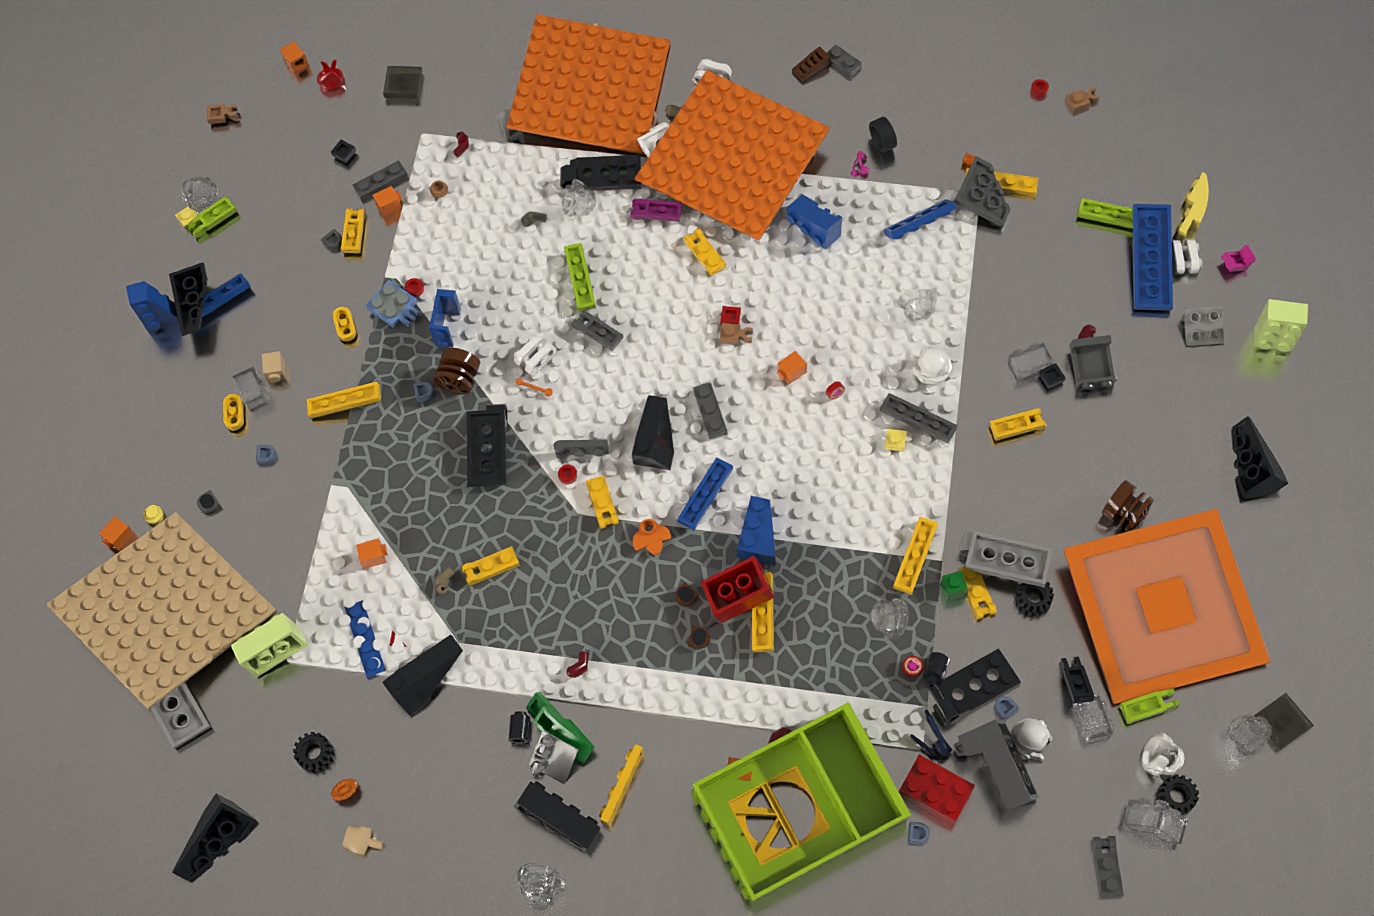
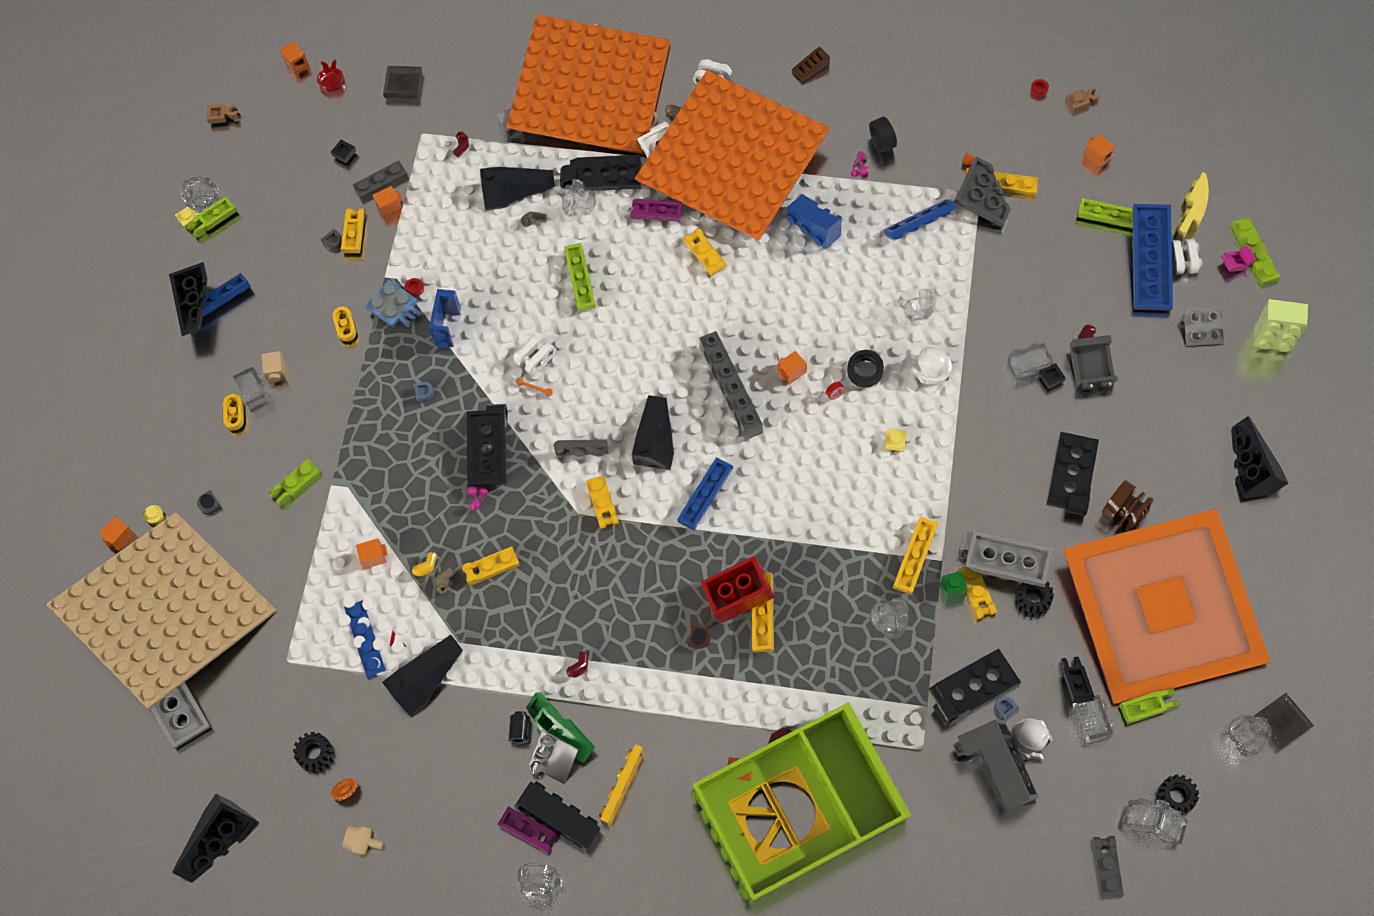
blue wedge [126,281,179,331] -> none
yellowish green brick [231,613,308,677] -> none
sand blue tile [256,445,277,465] -> none
yellow plate [307,382,381,418] -> none
medium nougat plate [430,180,448,198] -> none
reddish brown wheel [433,347,481,395] -> none
red tile [558,464,577,485] -> none
dark grey plate [571,310,623,351] -> none
orange plate [633,519,671,555] -> none
tile [675,582,699,607] -> none
dark grey plate [693,382,727,439] -> none
red tile [720,306,741,326] -> none
medium nougat plate [720,323,753,344] -> none
blue wedge [737,496,776,566] -> none
dark grey plate [827,44,862,77] -> none
dark grey plate [880,393,958,444] -> none
red brick [899,754,975,827] -> none
tile [902,656,923,677] -> none
sand blue tile [907,821,930,845] -> none
dark blue plant [910,710,953,759] -> none
black brick [923,652,949,685] -> none
yellow plate [989,408,1047,441] -> none
white helmet [1141,733,1184,776] -> none
none -> lime hinge [269,458,321,506]
none -> yellow arm [412,552,438,577]
none -> dark pink piece [467,486,488,511]
none -> black wedge [480,167,555,210]
none -> magenta plate [497,806,558,854]
none -> dark grey brick [699,331,763,441]
none -> black tyre [847,350,884,388]
none -> black hinge [1047,432,1099,516]
none -> orange brick [1084,134,1115,167]
none -> lime plate [1231,217,1280,286]

